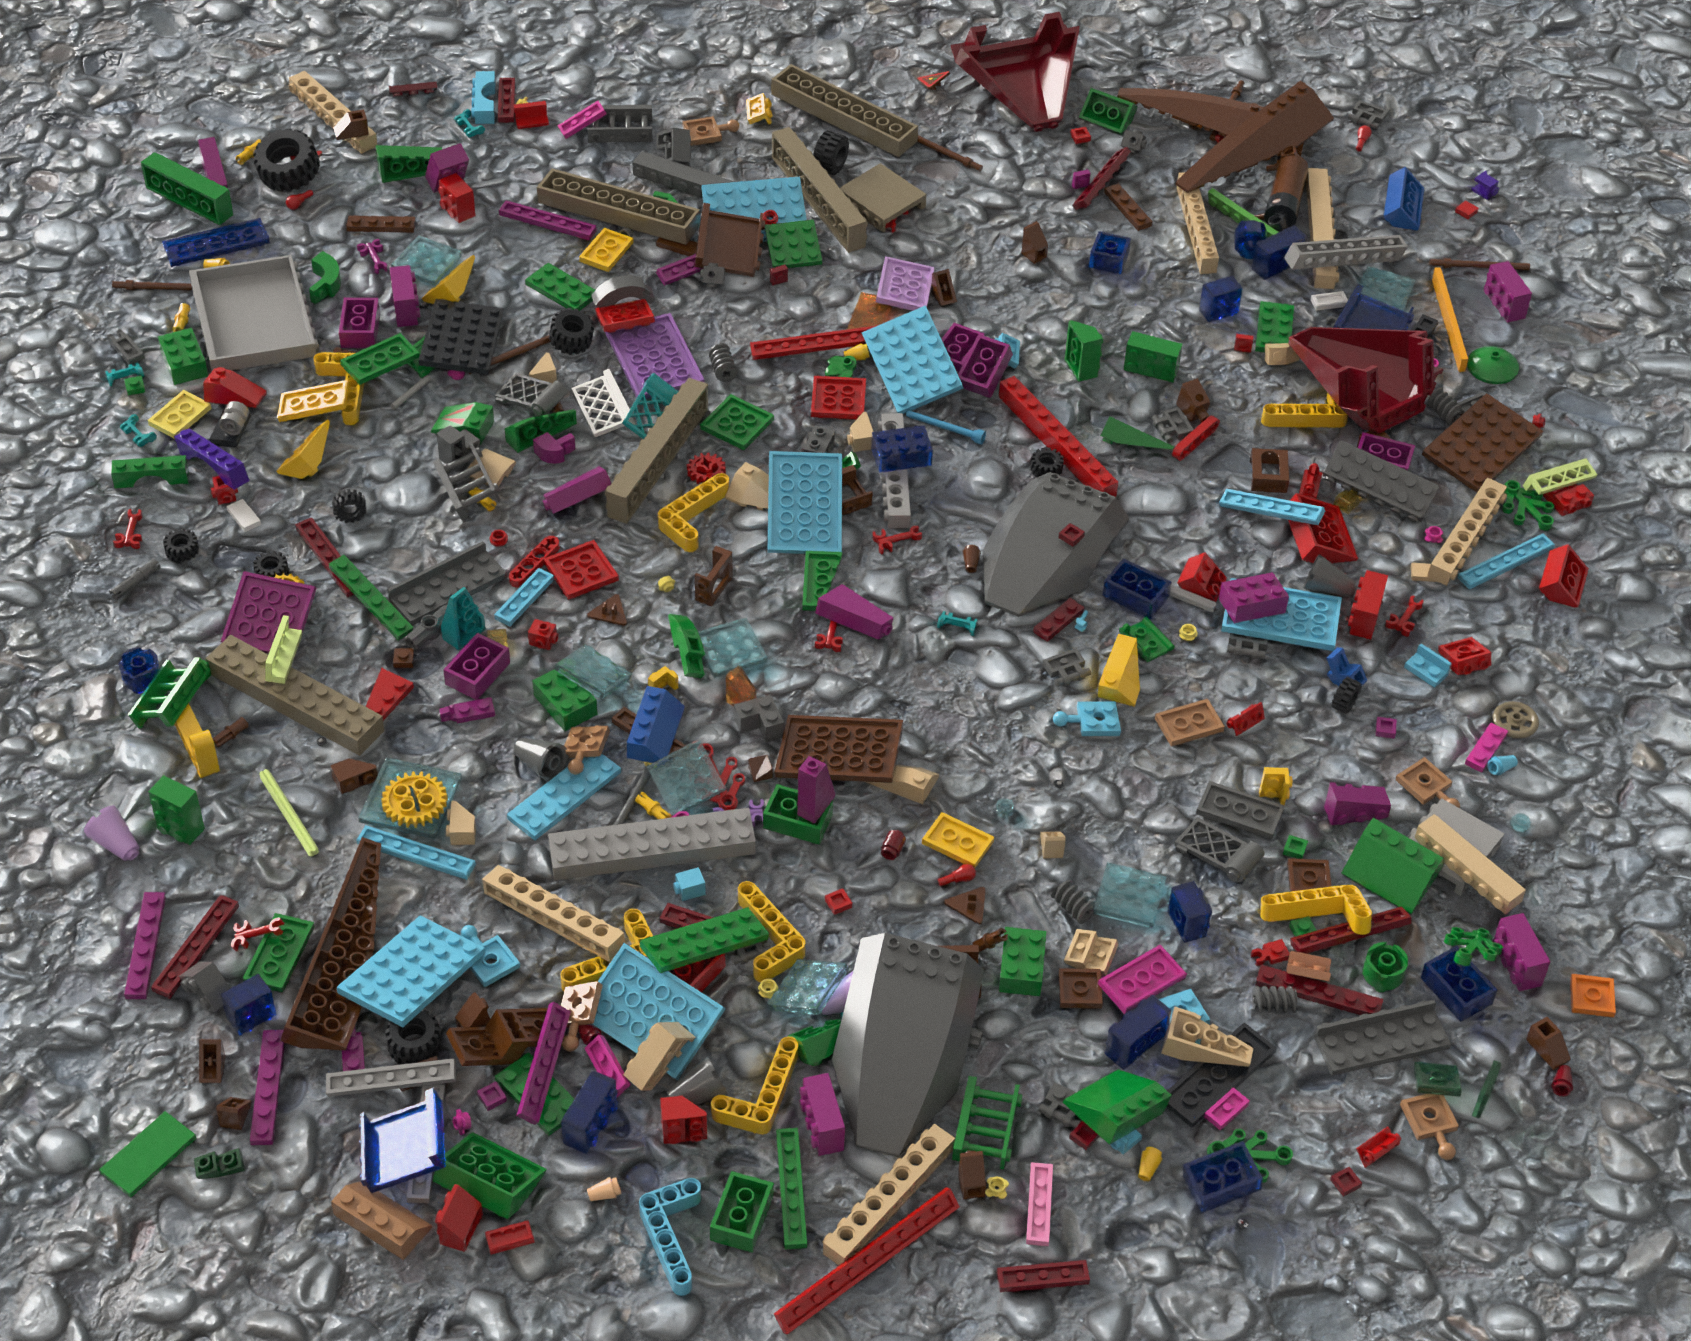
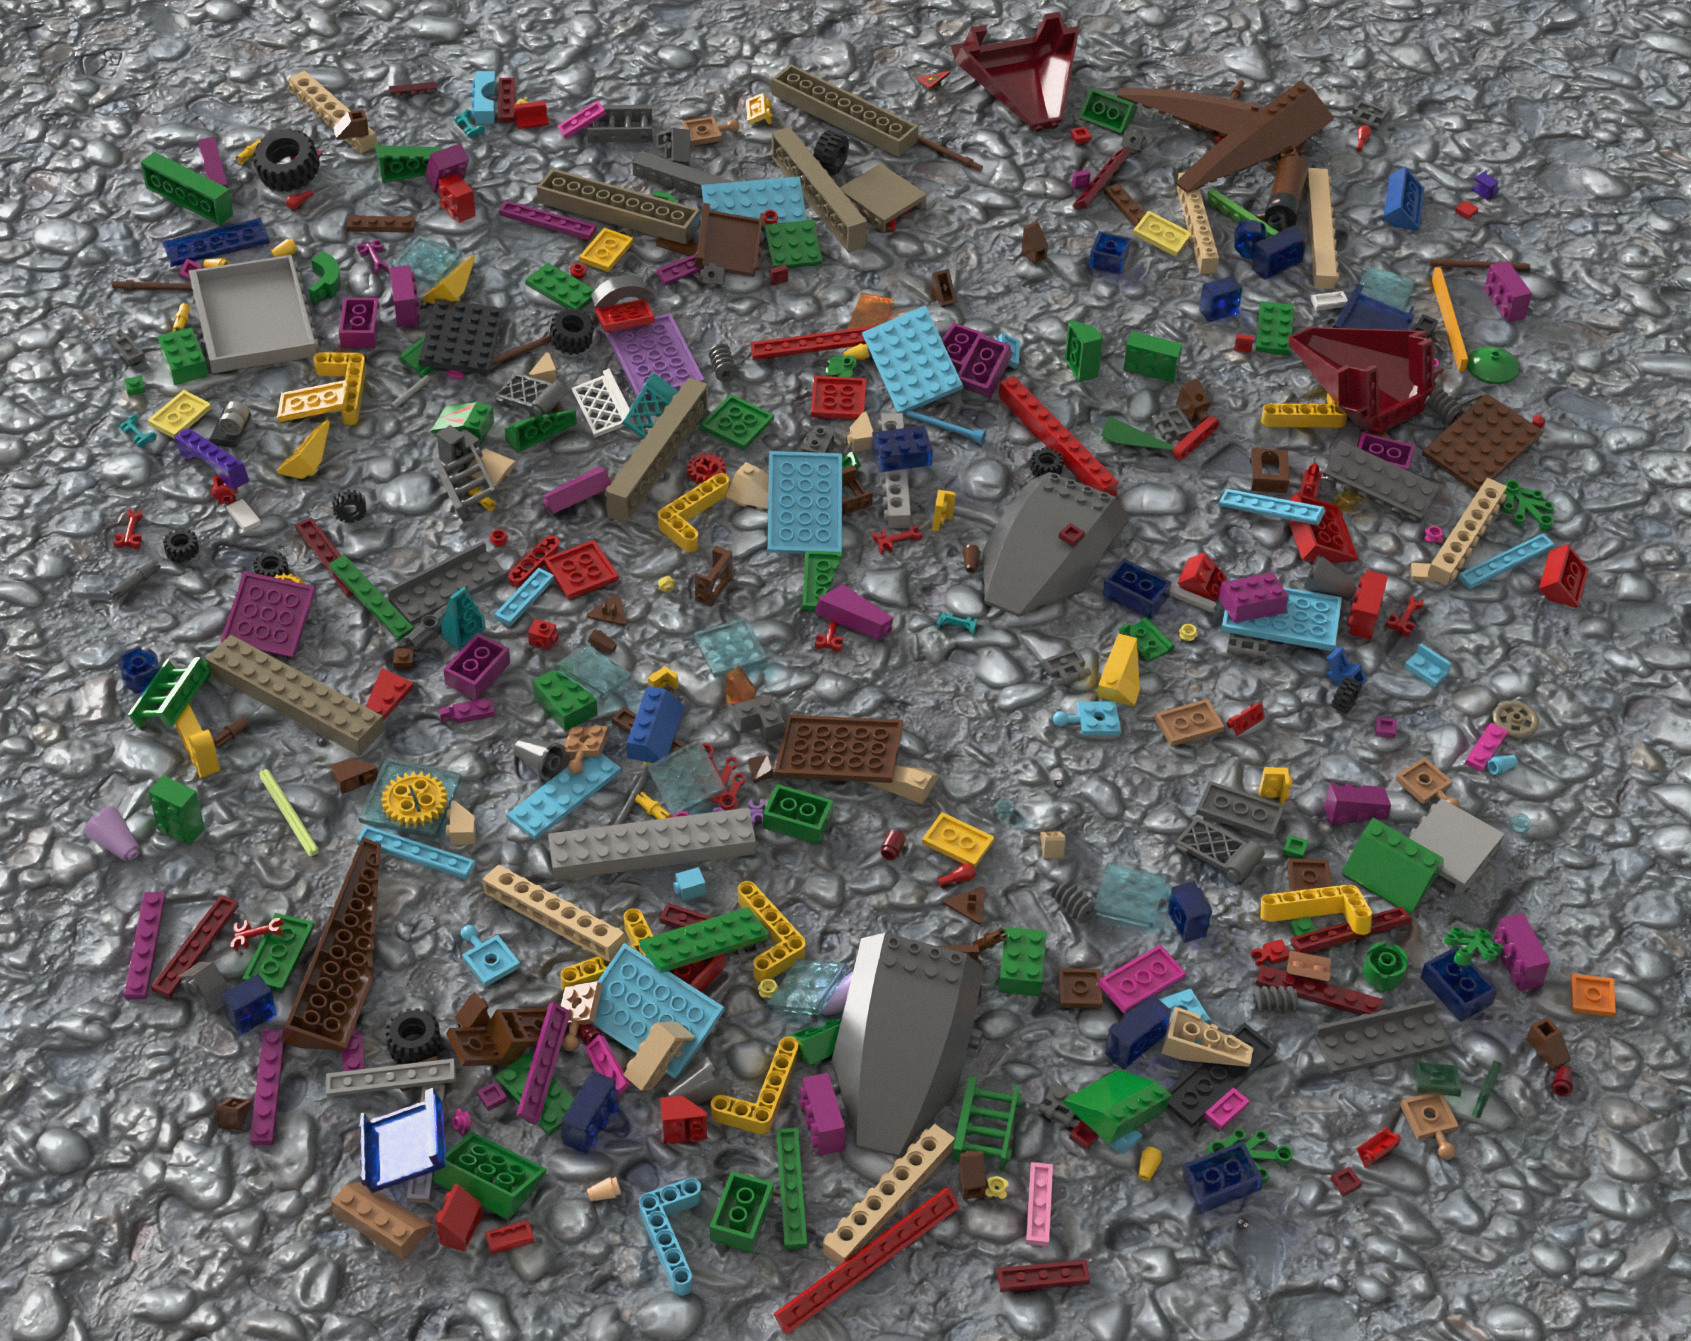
green tile [99,1111,197,1198] -> none
teal piece [105,362,144,386] -> none
green arch [111,455,189,489] -> none
dark green slope [194,1148,245,1179] -> none
reddish brown slope [199,1039,226,1083] -> none
red slope [203,367,267,408] -> none
yellowish green fence [265,615,302,684] -> none
medium azure plate [337,915,485,1027] -> none
green plate [340,333,420,385] -> none
clear yellow tile [487,628,508,647] -> none
magenta brick [533,432,576,464] -> none
green slope [668,614,705,679] -> none
magenta slope [797,756,835,823] -> none
red plate [825,888,853,915] -> none
lavender plate [876,256,934,311] -> none
dark red plate [1033,598,1085,642] -> none
tan slope [1064,929,1119,976] -> none
medium azure hand [1074,610,1088,632] -> none
tan slope [1265,343,1299,365] -> none
light grey brick [1284,235,1408,270] -> none
tan brick [1415,814,1526,914] -> none
red plate [1438,637,1491,675] -> none
yellowish green fence [1523,458,1598,495] -> none
red plate [1543,477,1594,516] -> none
none -> dark pink slope [179,259,202,280]
none -> yellow cone [271,238,298,257]
none -> red plate [570,263,587,279]
none -> reddish brown cone [588,629,617,654]
none -> yellow bracket [932,490,956,532]
none -> light yellow plate [1132,210,1192,257]

